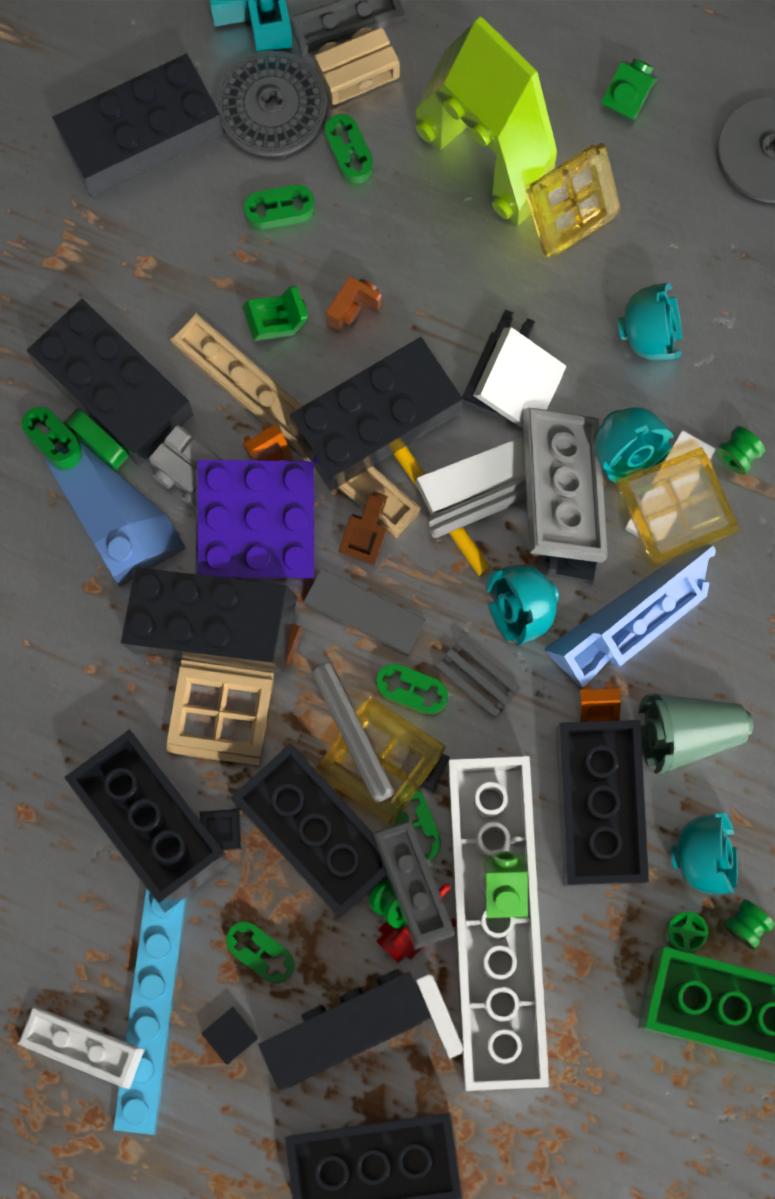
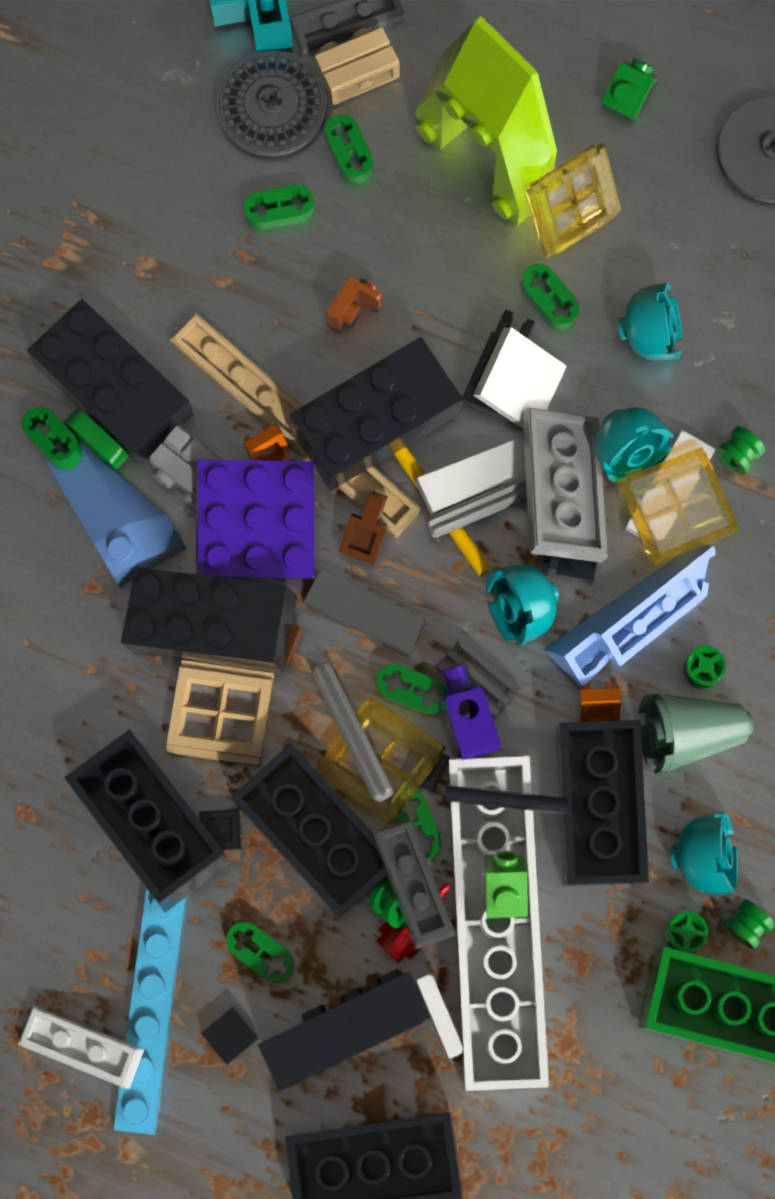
black brick [52,53,224,197] -> none
green bracket [242,286,307,341] -> none
none -> dark purple torso [437,664,502,760]
none -> black bar [444,785,568,814]
none -> green beam [521,264,579,331]
none -> green wheel [683,646,726,689]

